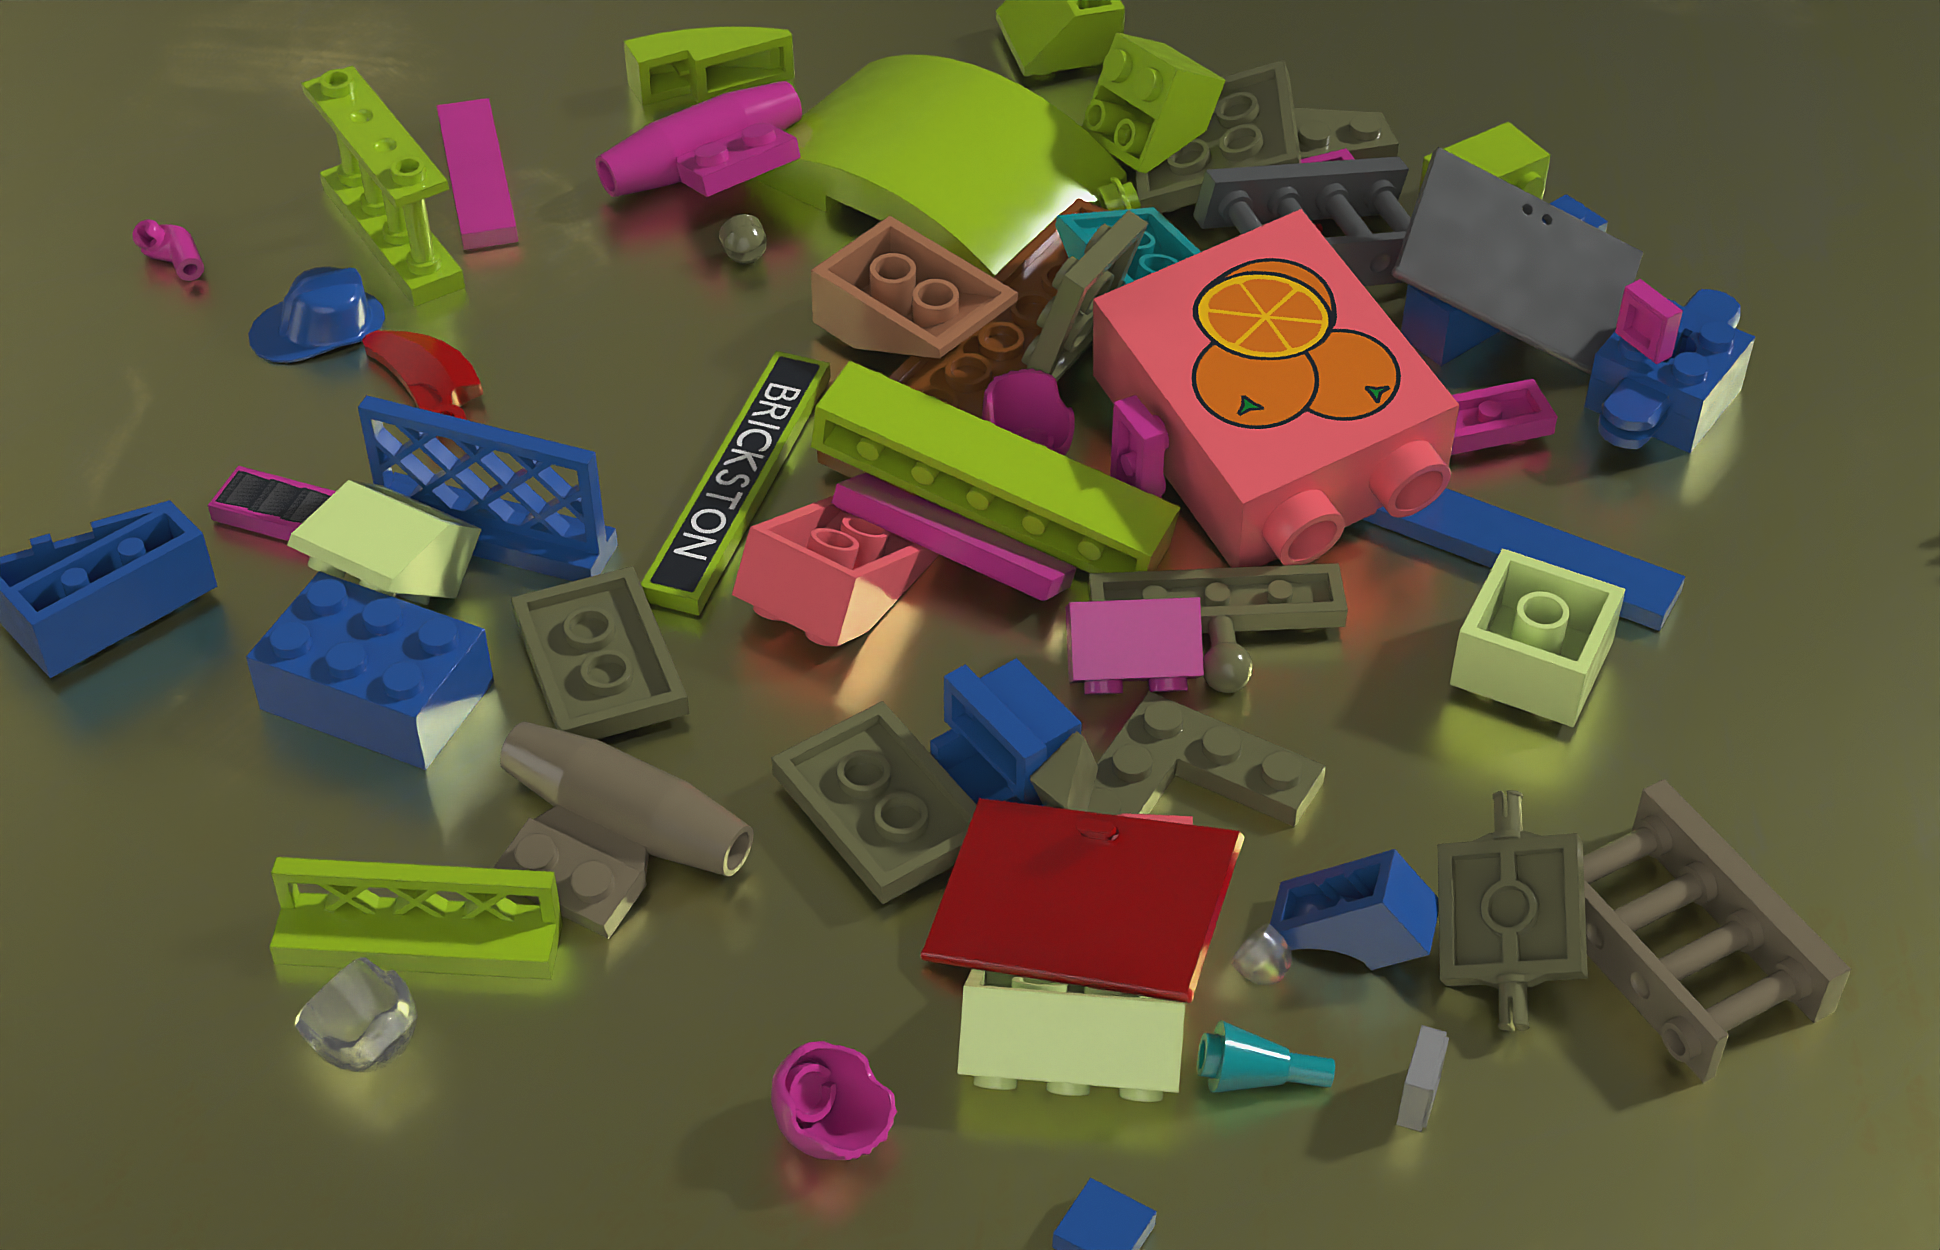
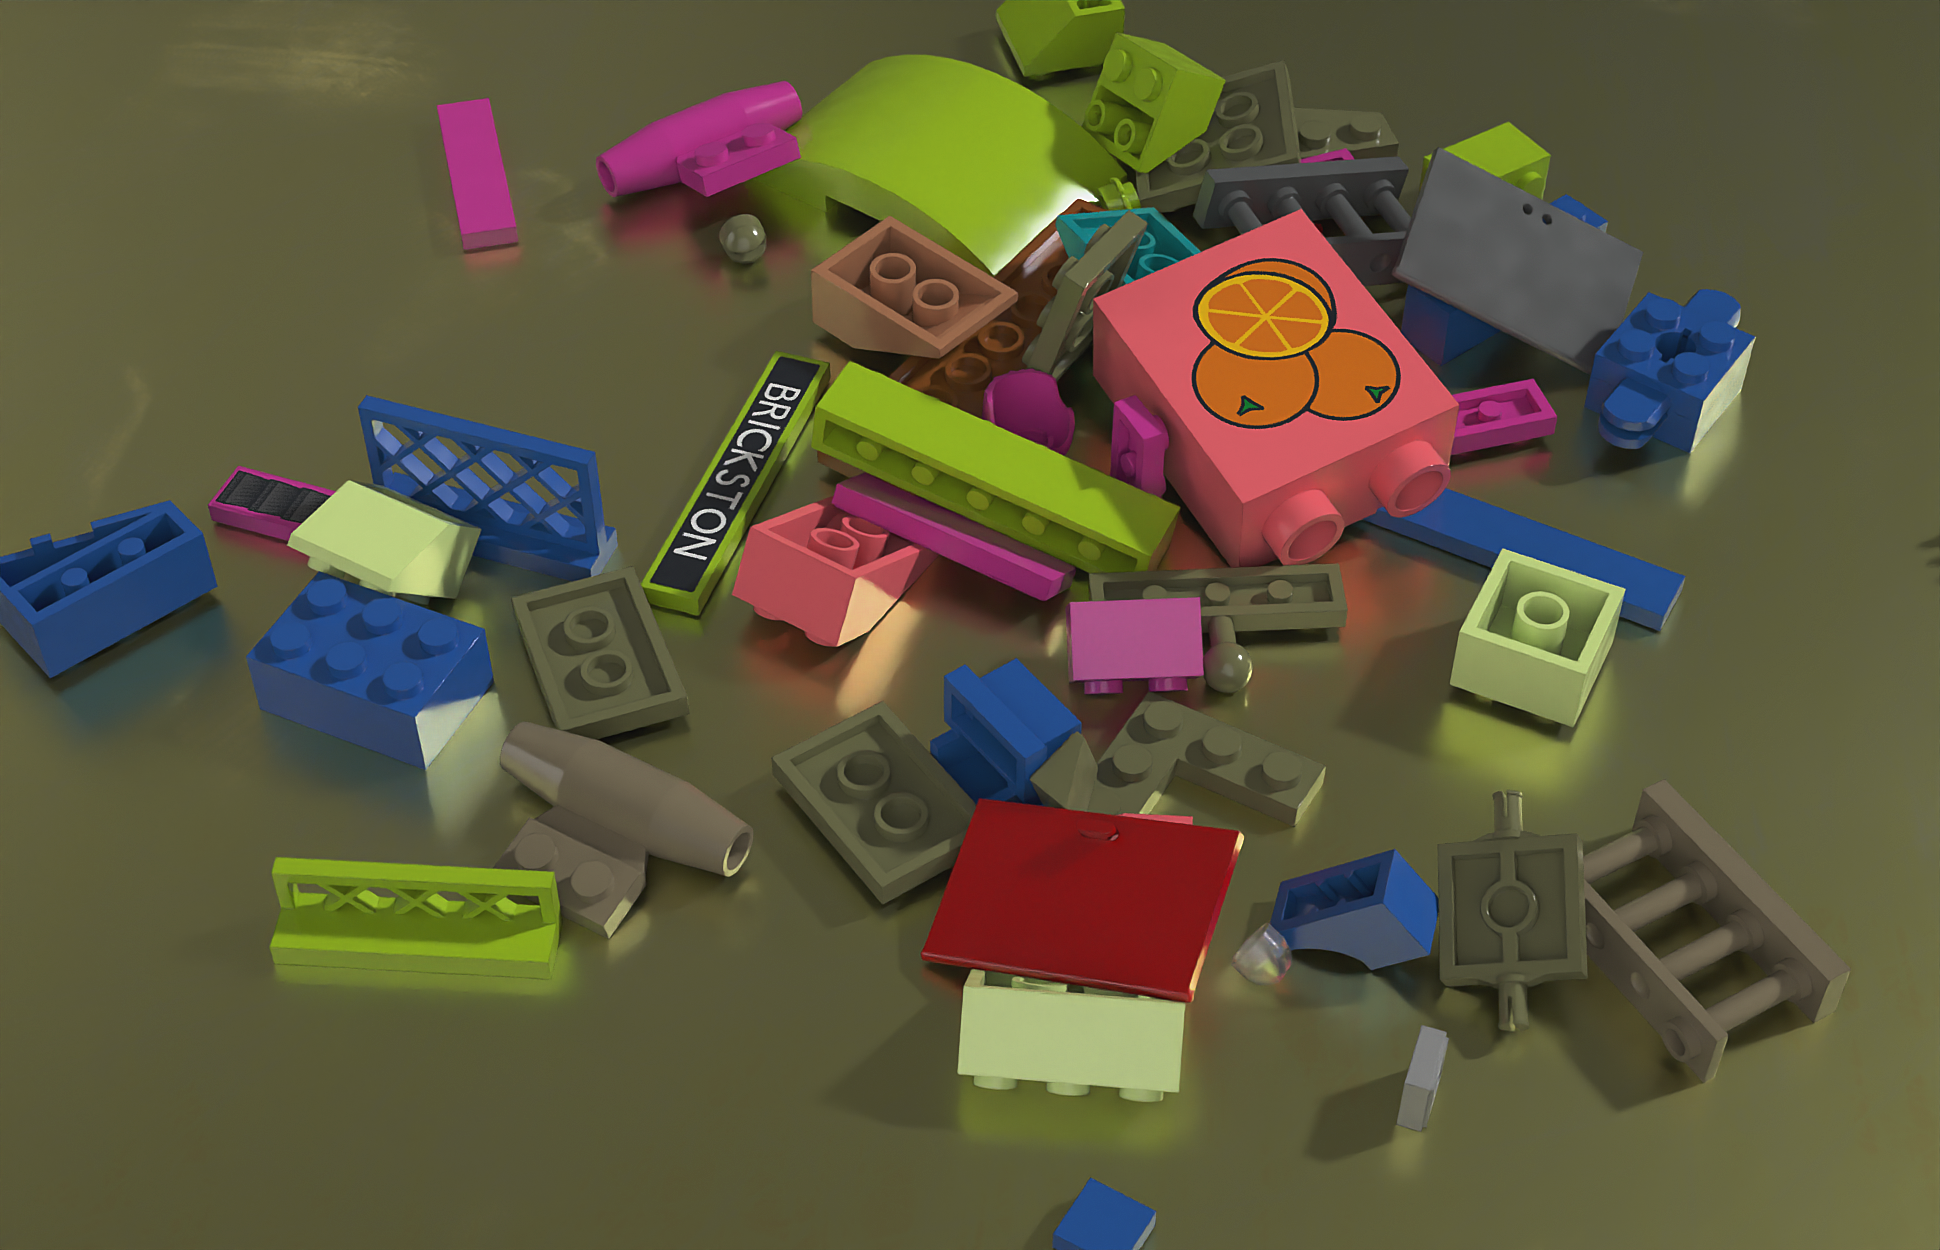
dark pink arm [132,219,205,281] -> none
blue piece [248,266,385,363] -> none
clear hair [295,957,418,1073] -> none
lime fence [301,65,465,307] -> none
red piece [362,330,483,440] -> none
lime slope [624,27,794,106] -> none
dark pink hair [771,1041,897,1160] -> none
teal cone [1197,1020,1335,1093] -> none
dark pink tile [1615,279,1683,364] -> none

